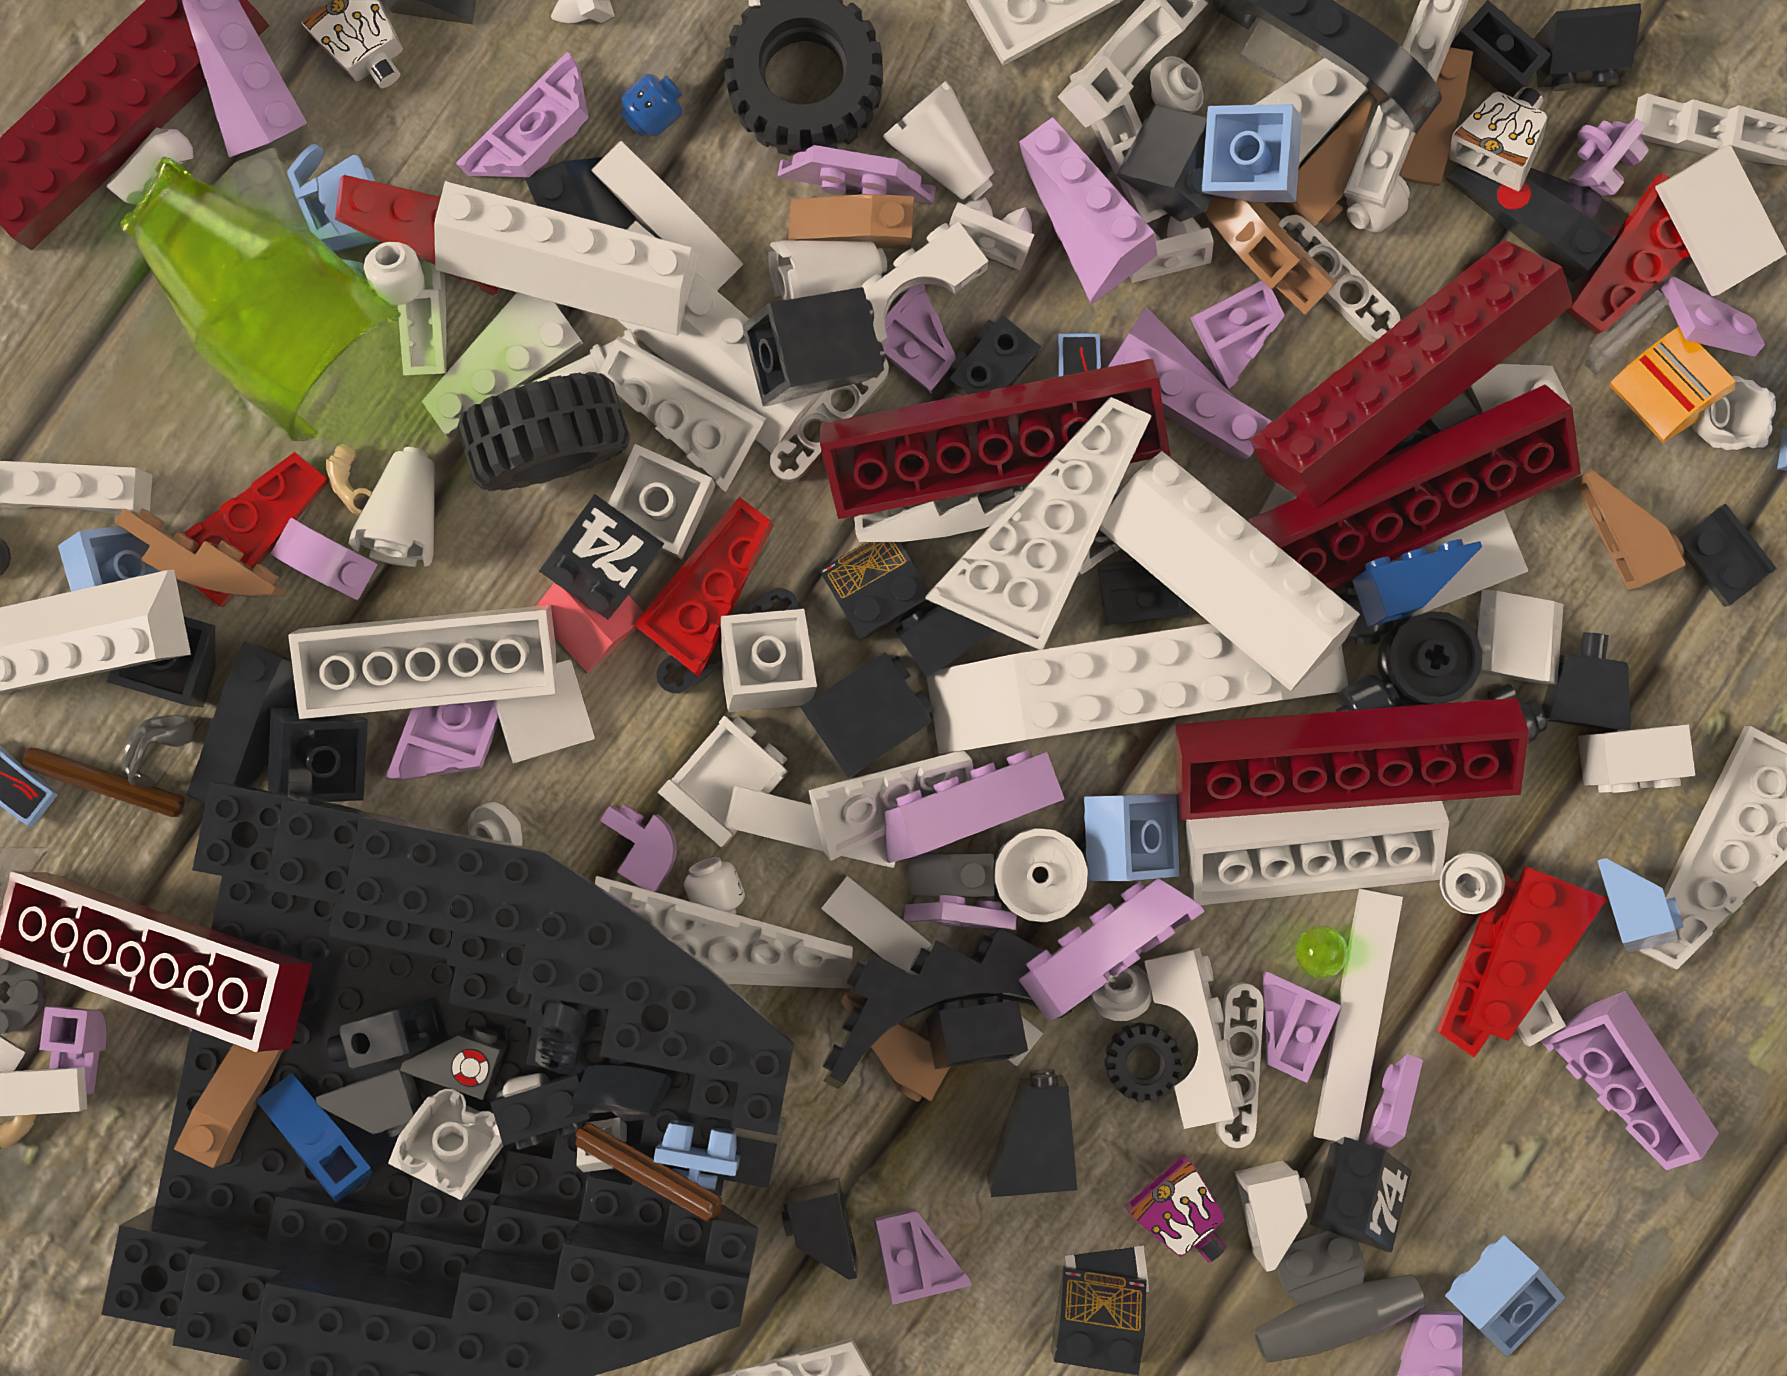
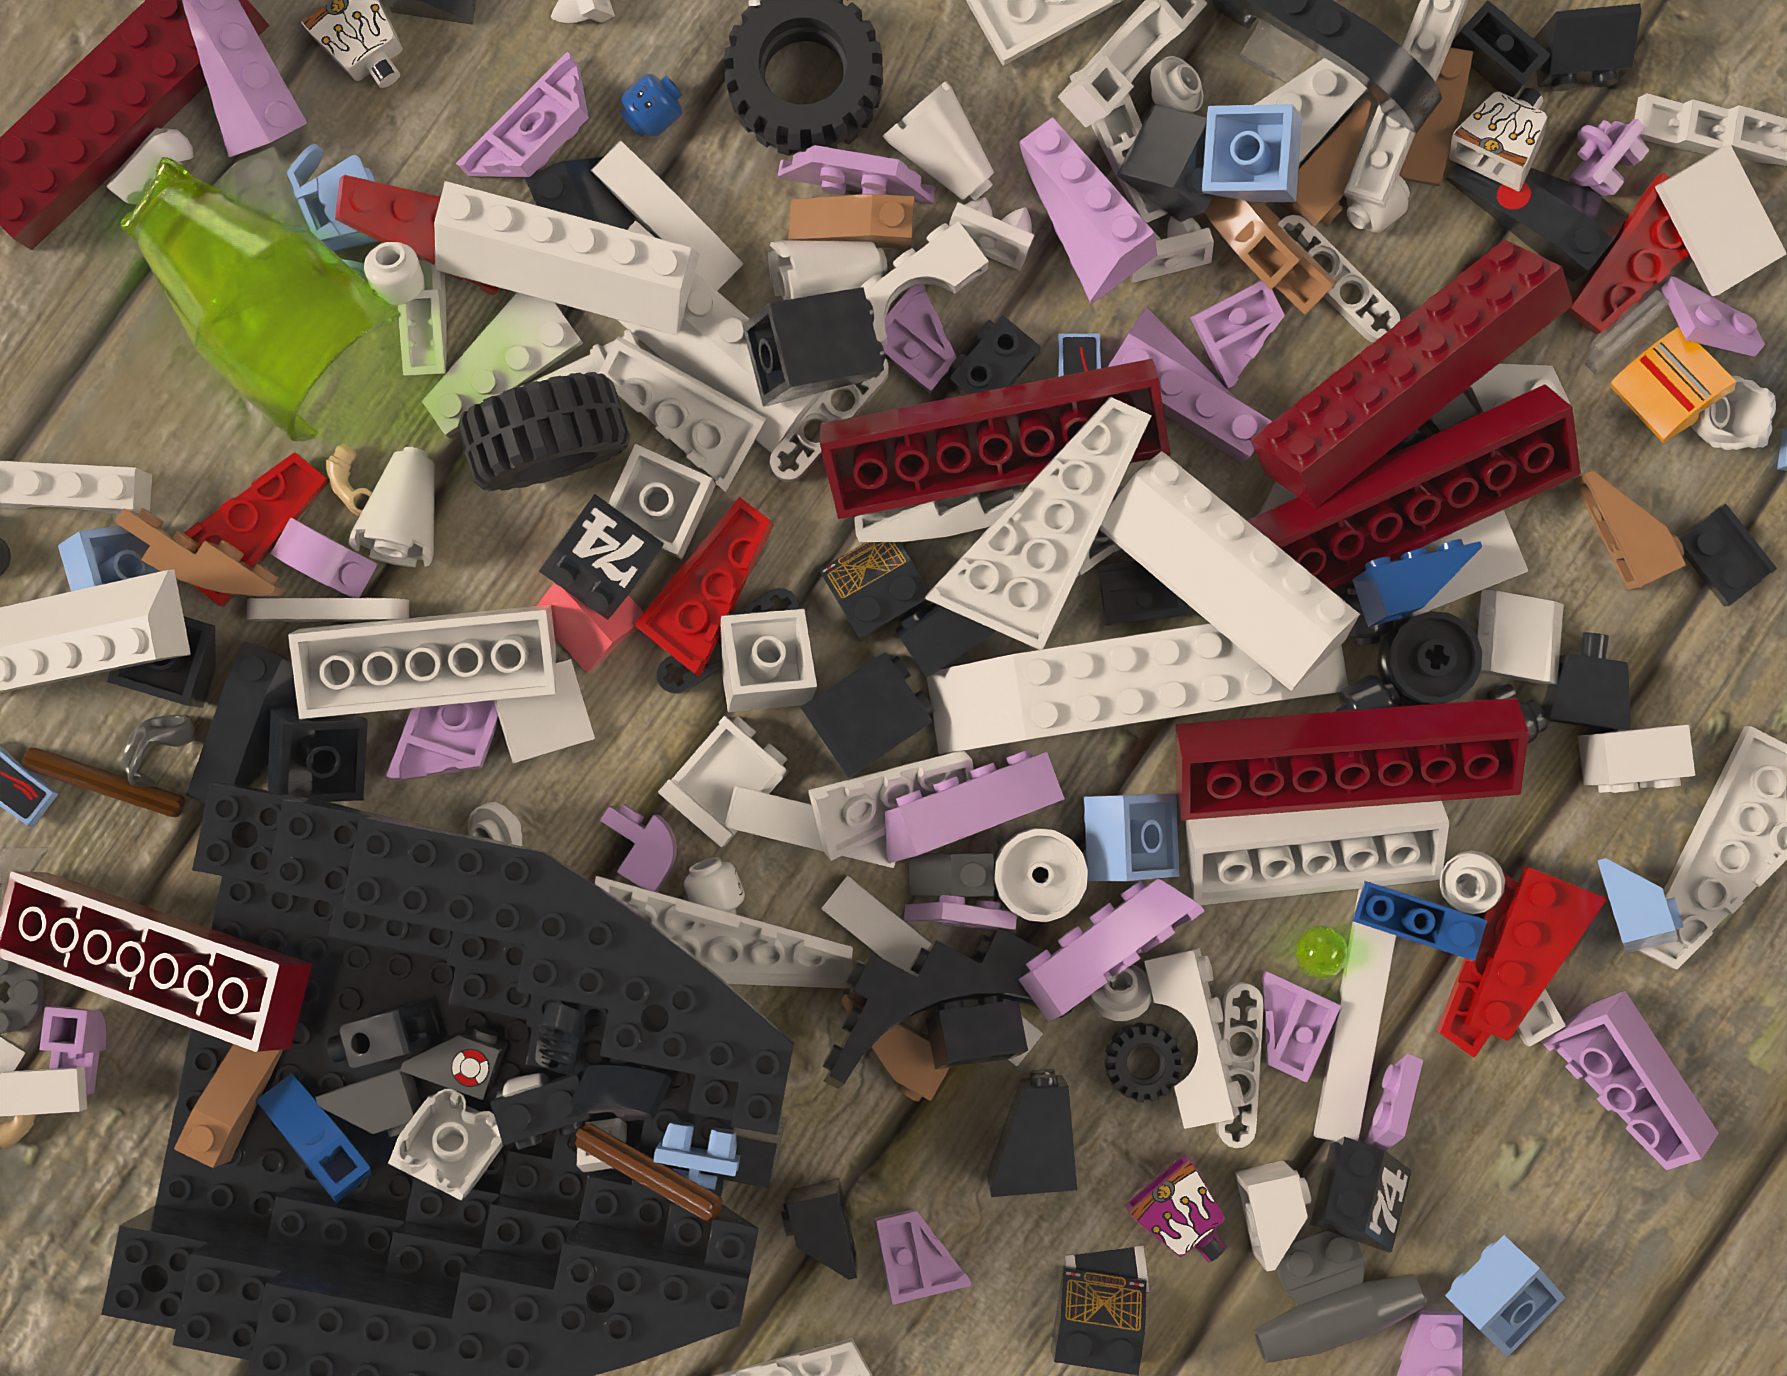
none -> white beam [246,598,409,622]
none -> blue slope [1352,881,1487,961]

